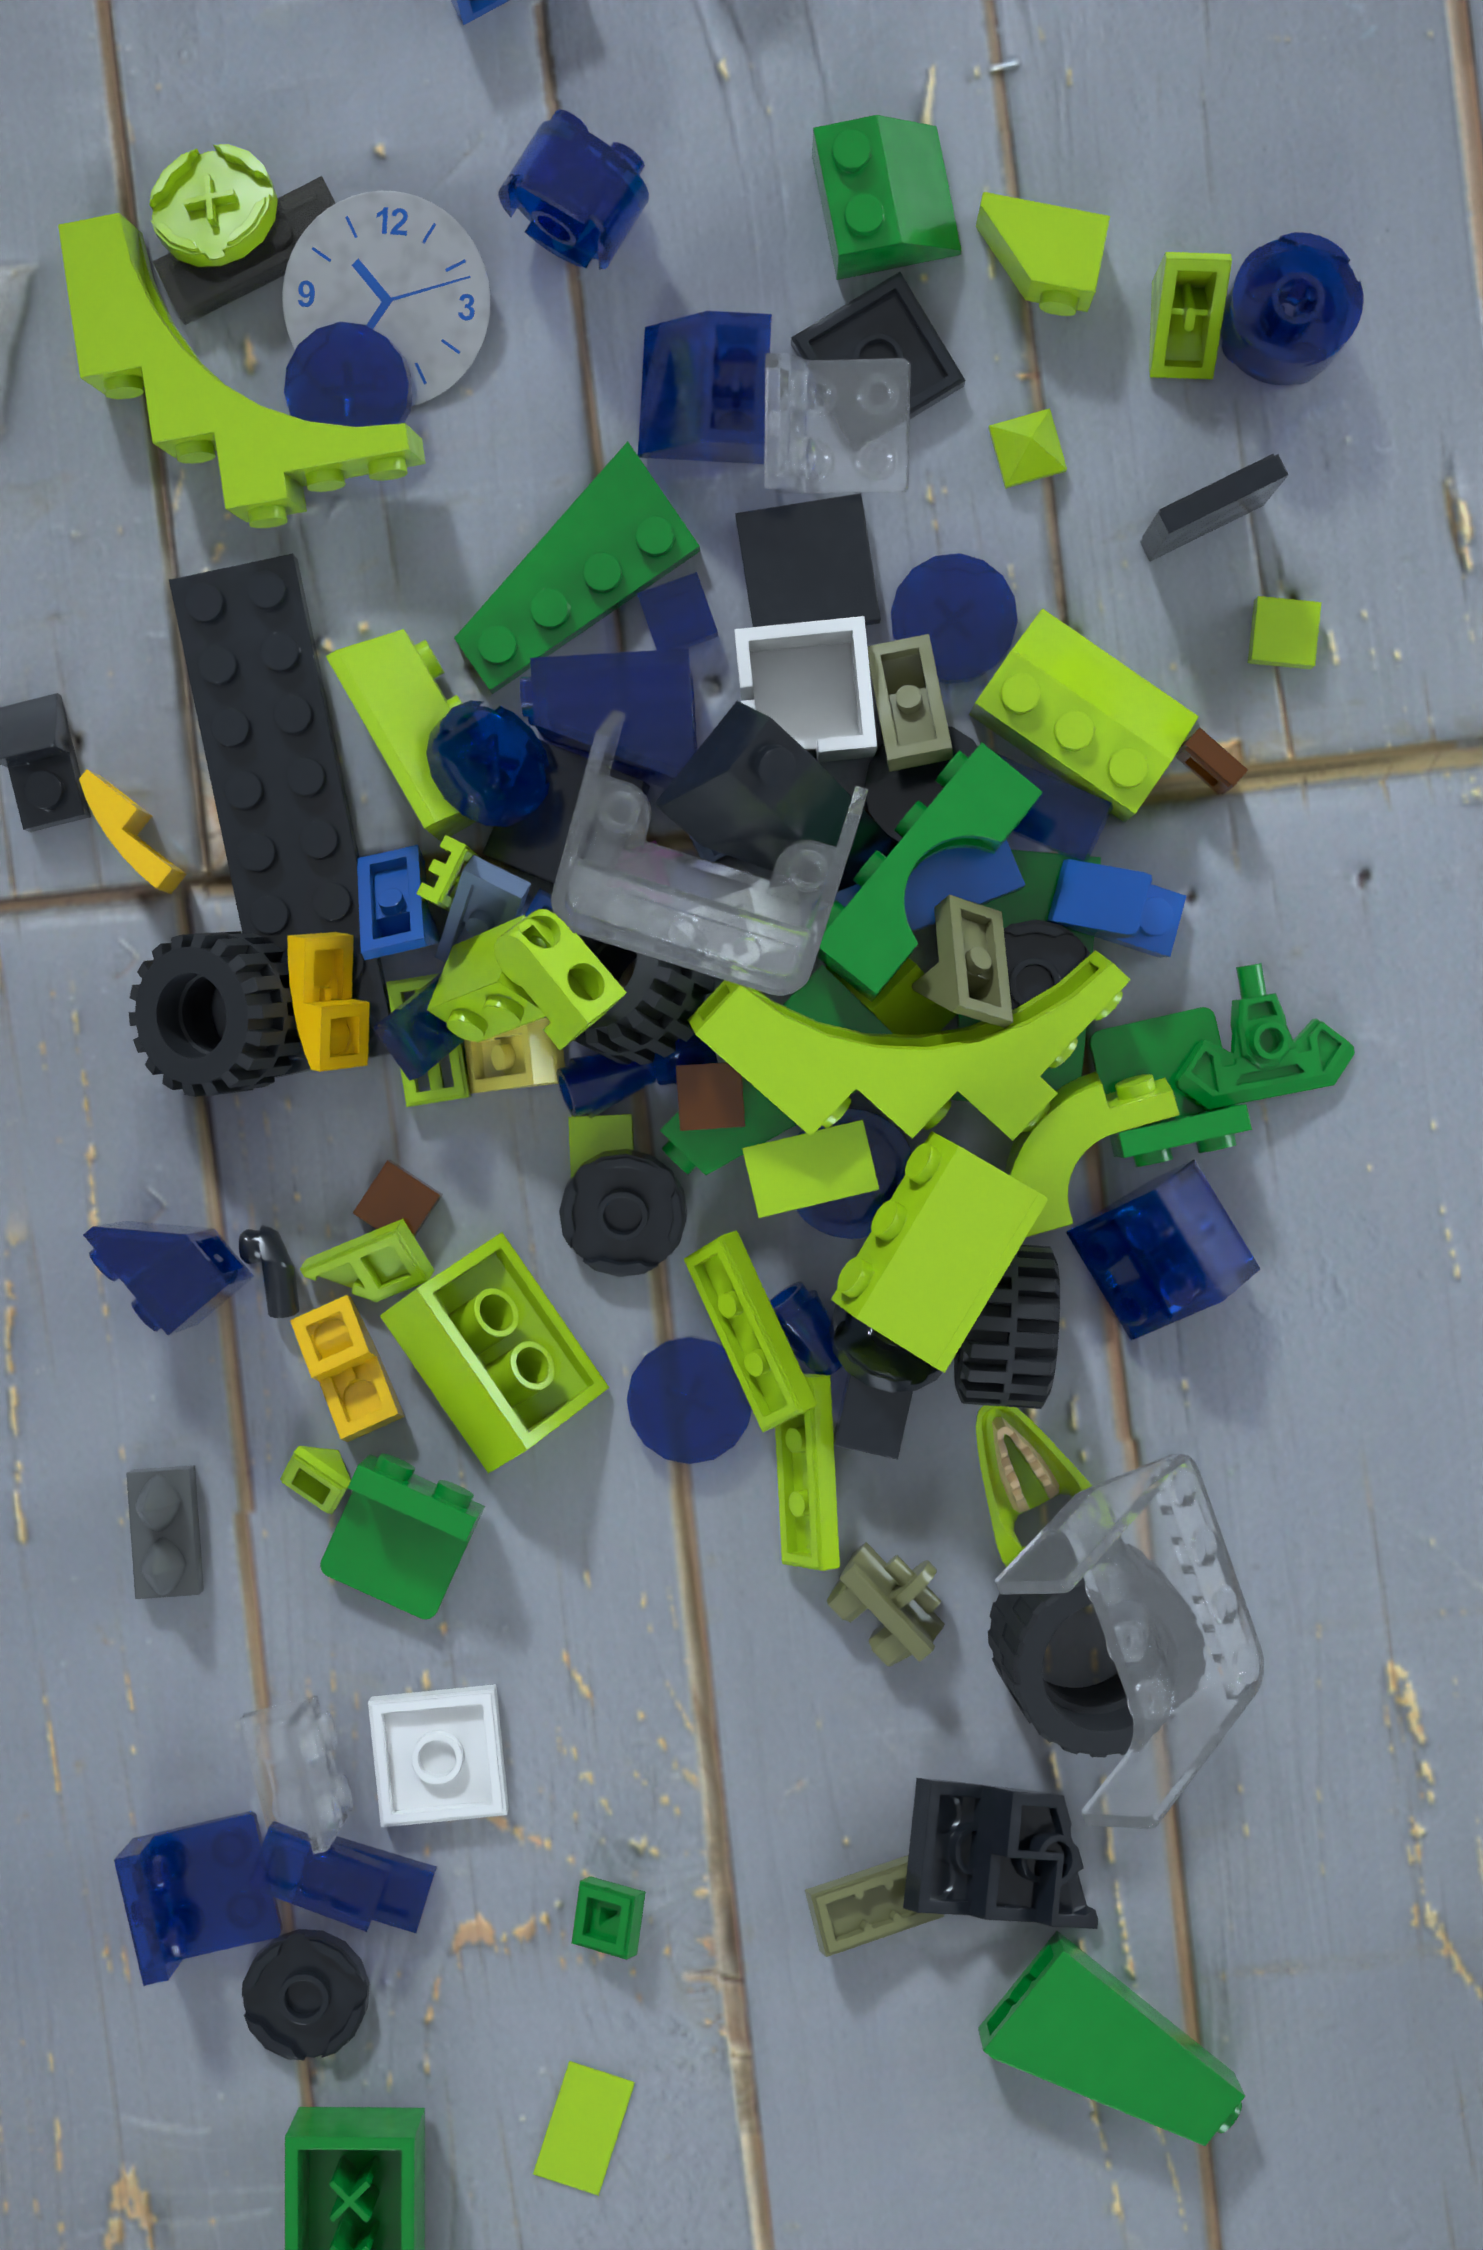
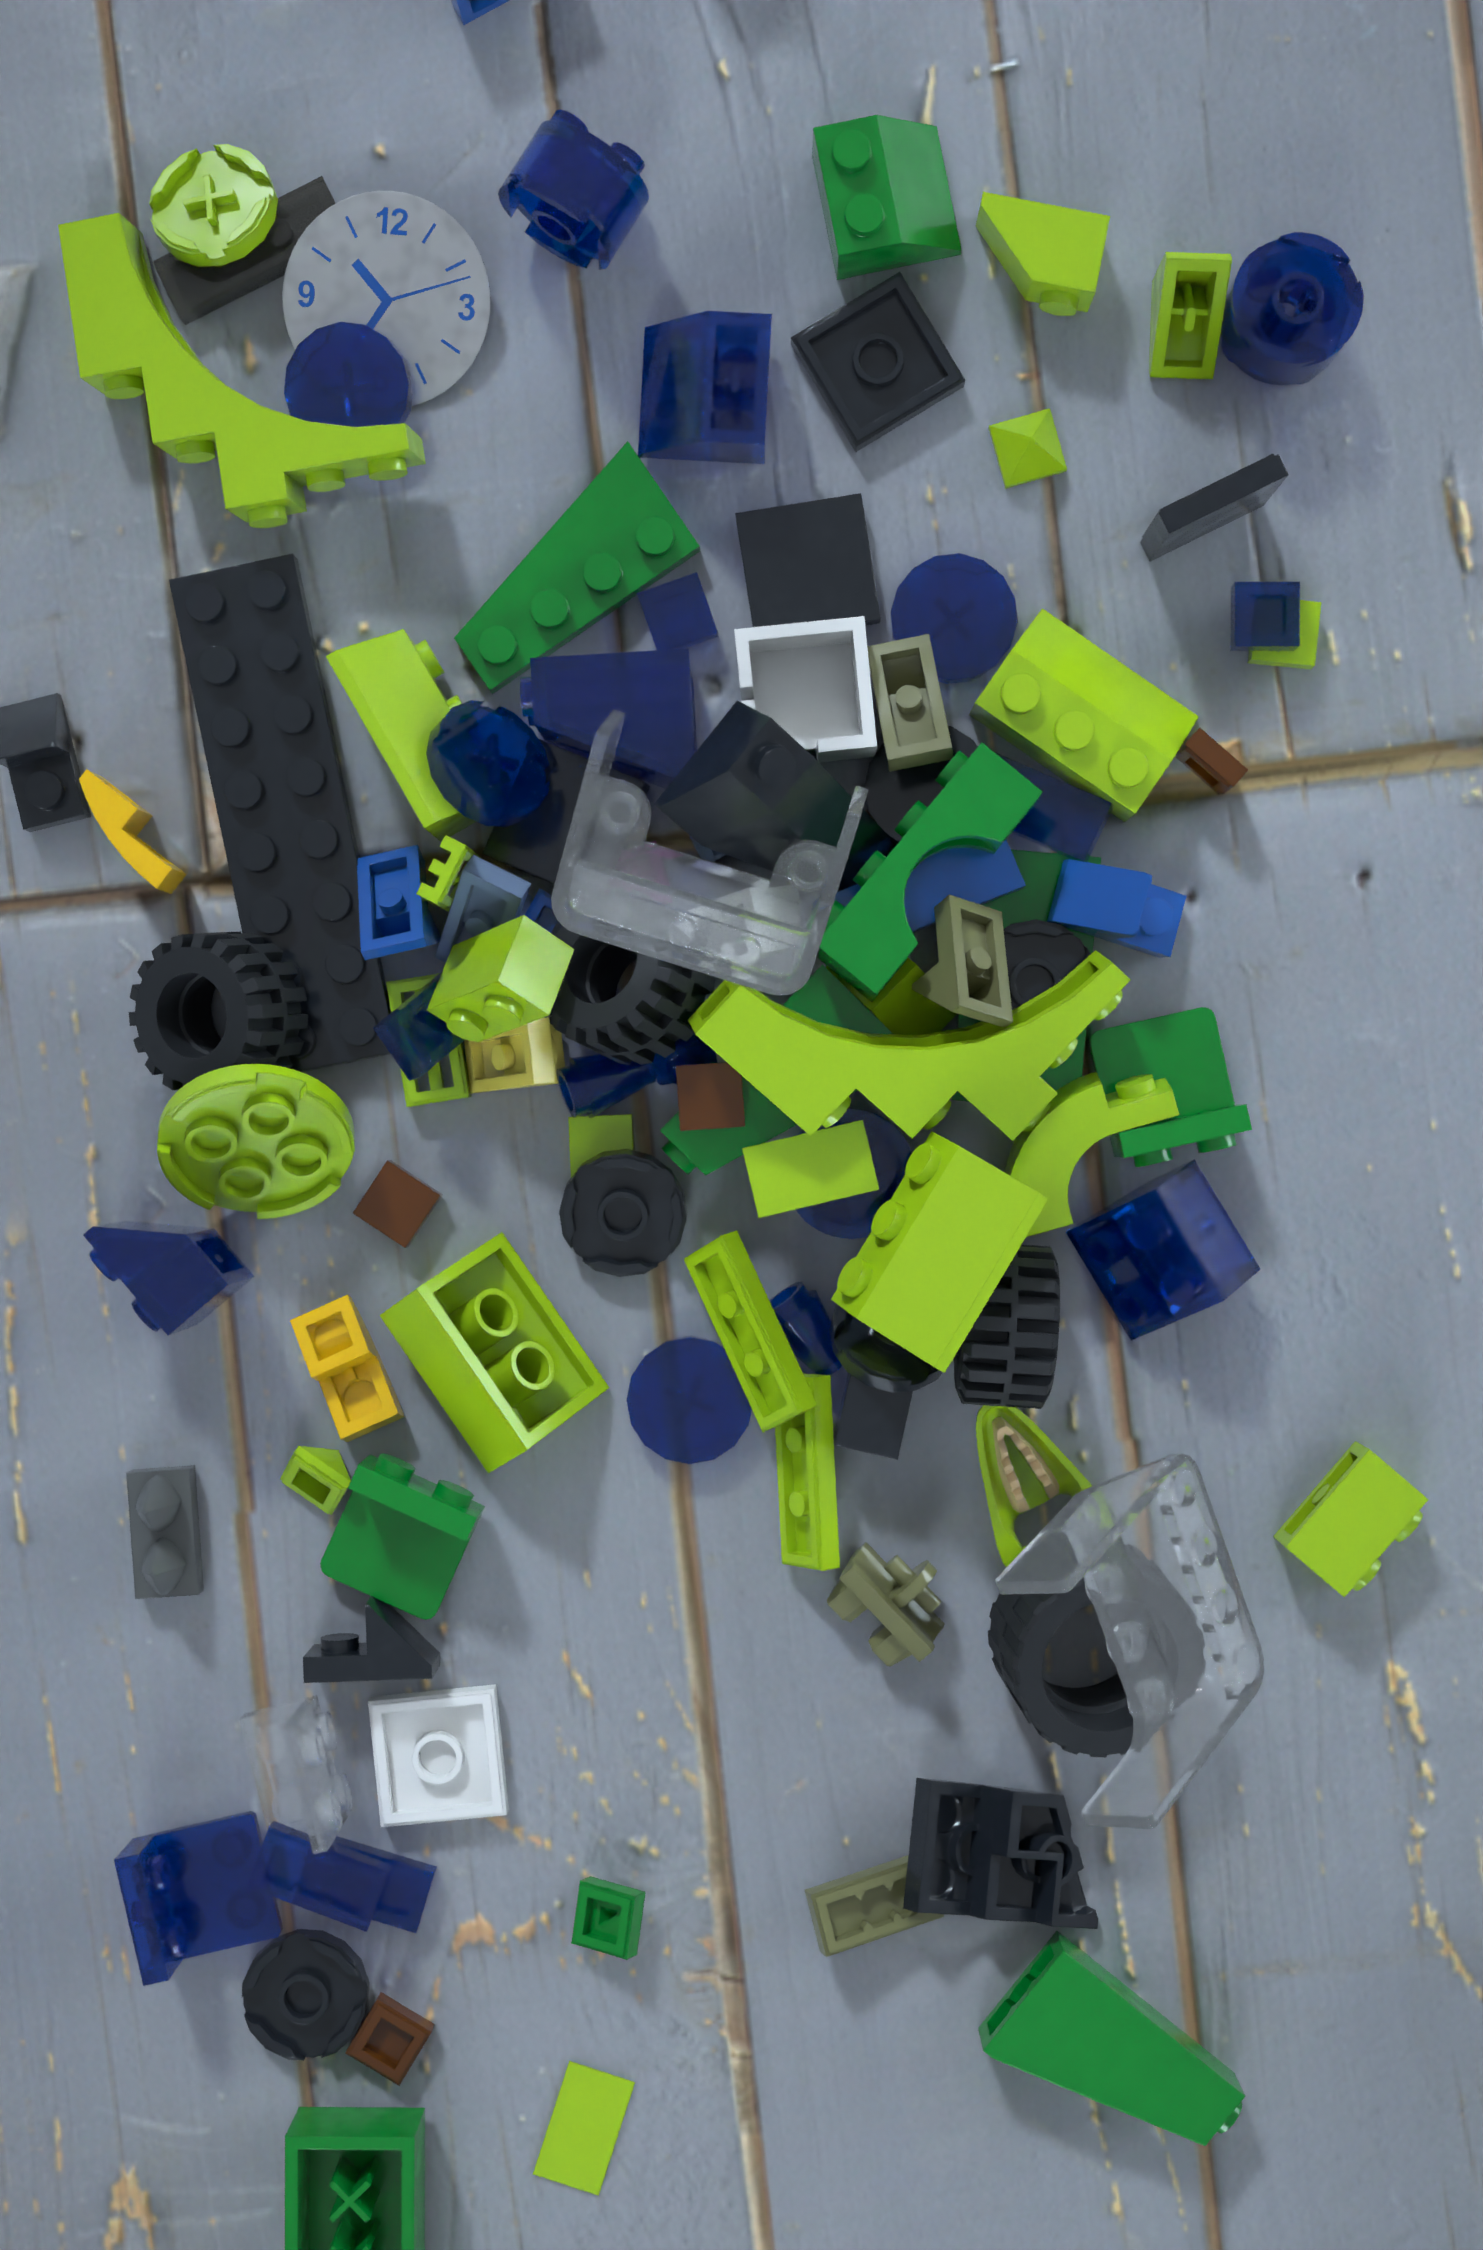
black arm [239,1225,300,1318] -> none
yellow slope [287,932,370,1072] -> none
lime tile [300,1219,435,1302] -> none
lime leg [494,909,627,1050] -> none
clear bracket [764,353,911,494] -> none
green piece [1174,963,1355,1110] -> none
none -> lime tile [157,1064,355,1219]
none -> black slope [303,1596,440,1683]
none -> reddish brown tile [345,1992,435,2086]
none -> clear blue tile [1230,582,1300,651]
none -> lime brick [1273,1441,1429,1598]

